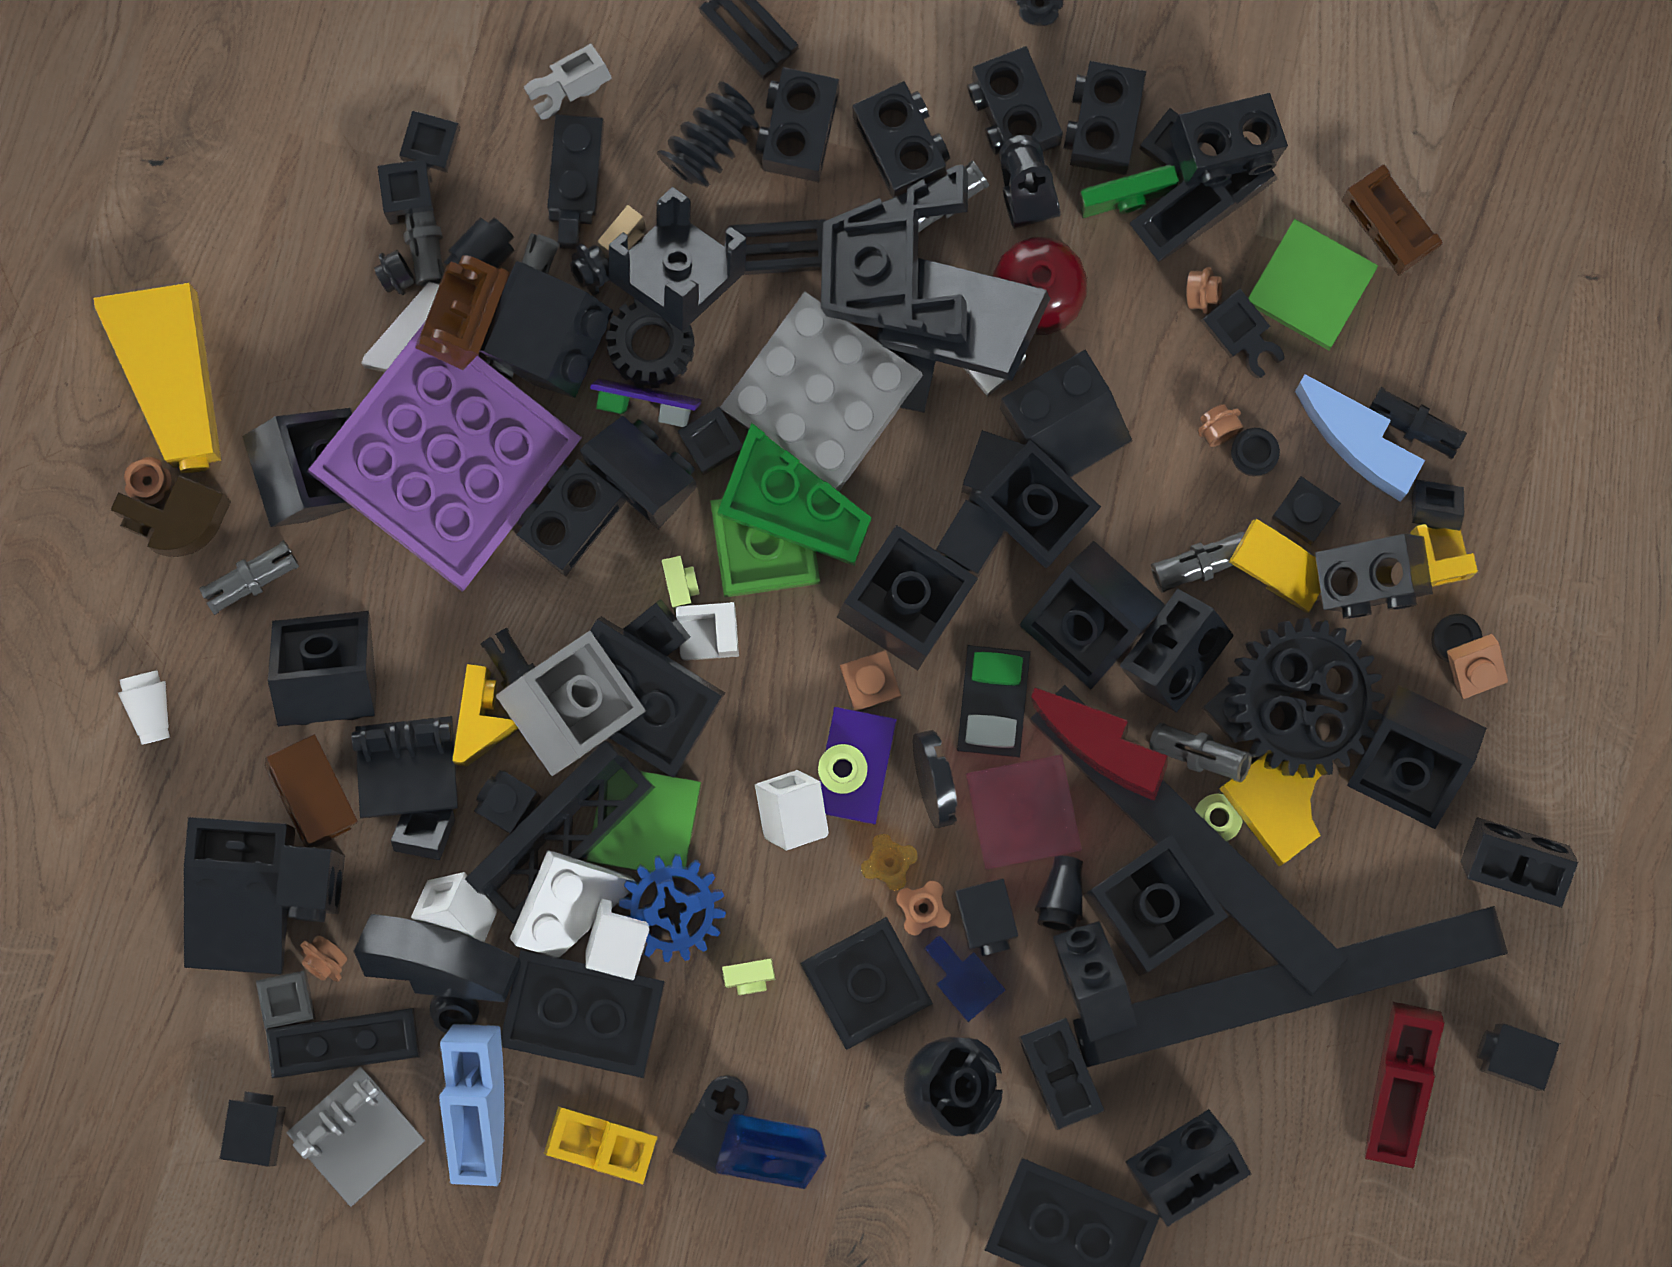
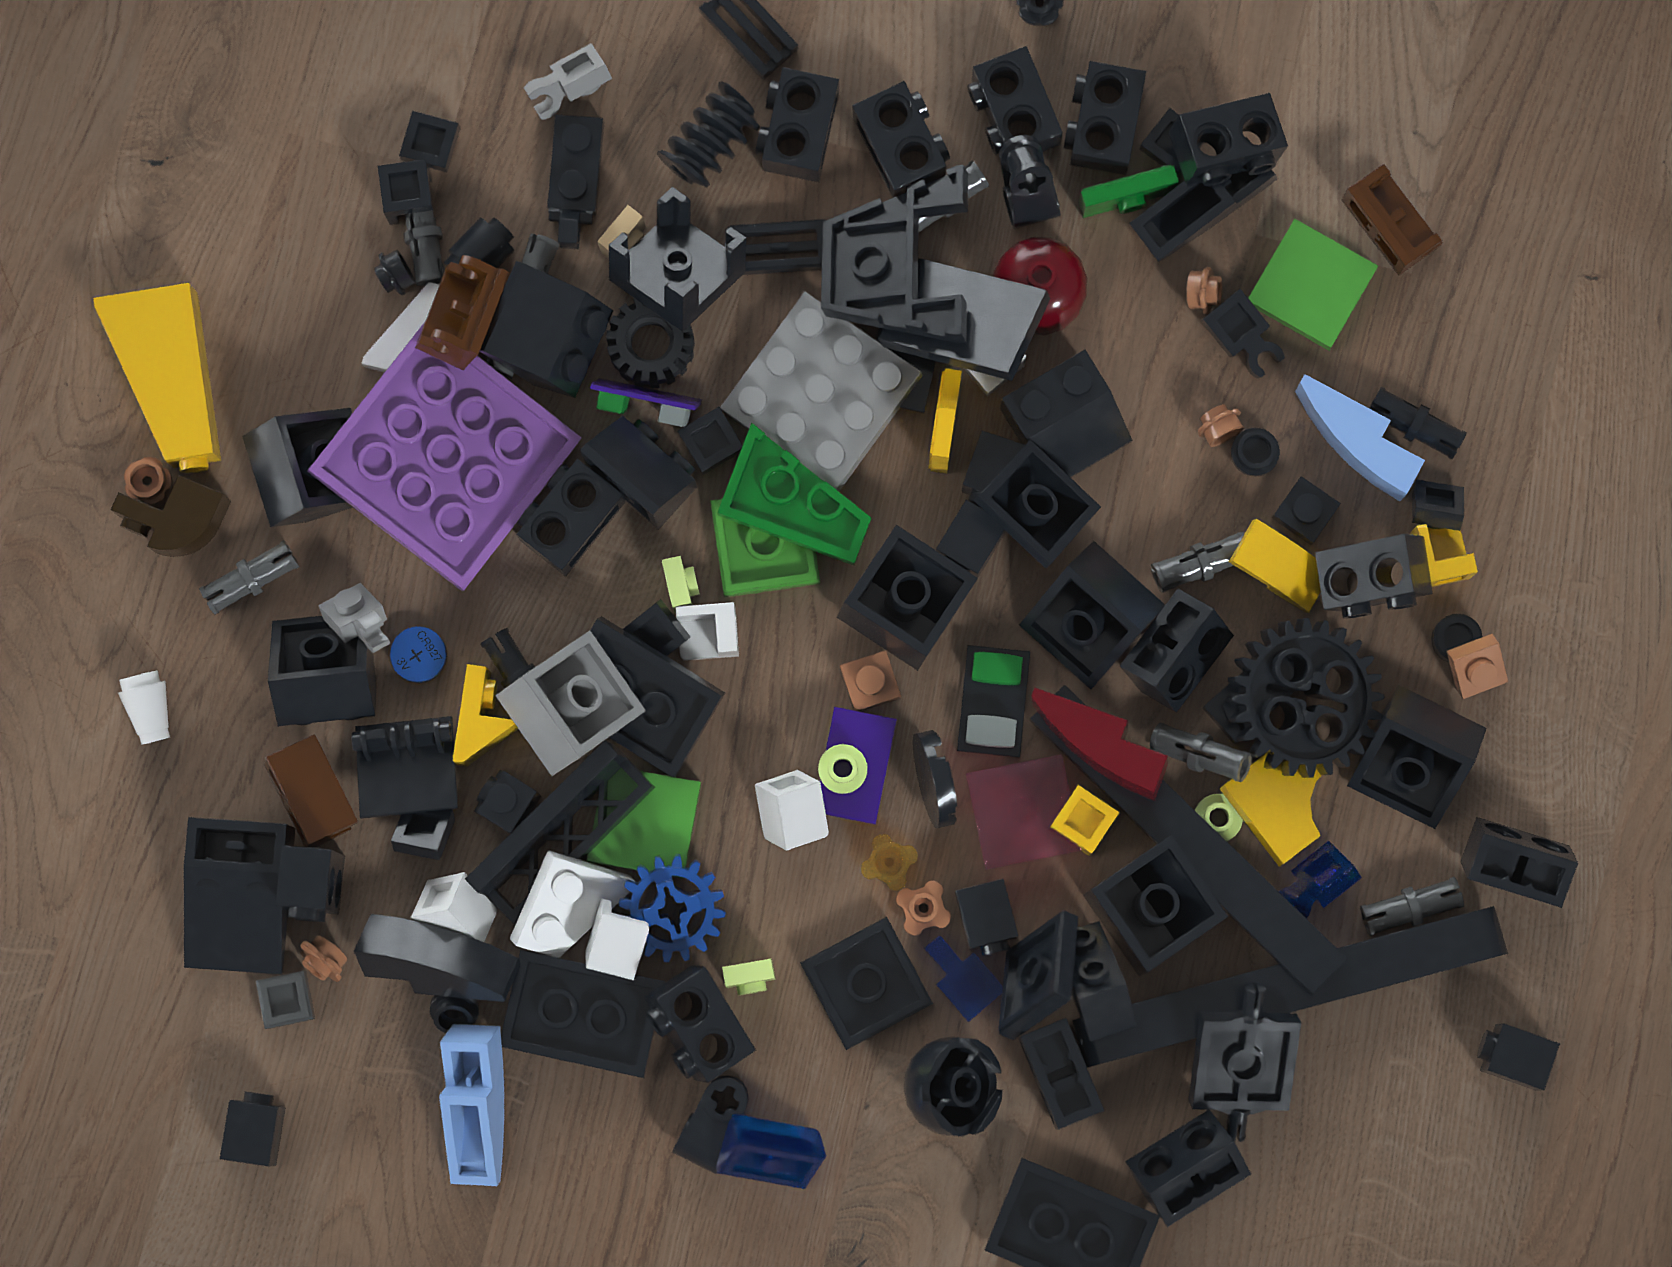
black tile [266,1008,420,1078] -> none
light grey hinge [286,1067,426,1207] -> none
yellow slope [543,1106,657,1184] -> none
black plate [570,243,610,296] -> none
black cone [1035,855,1083,931] -> none
dark red slope [1364,1002,1445,1169] -> none
none -> light grey plate [318,583,390,653]
none -> blue piece [390,626,447,683]
none -> black brick [644,965,756,1083]
none -> yellow tile [928,368,962,474]
none -> black tile [998,910,1078,1040]
none -> yellow panel [1050,785,1119,856]
none -> black plate [1188,982,1302,1142]
none -> clear blue plate [1278,841,1362,919]
none -> dark grey pin [1360,877,1464,936]

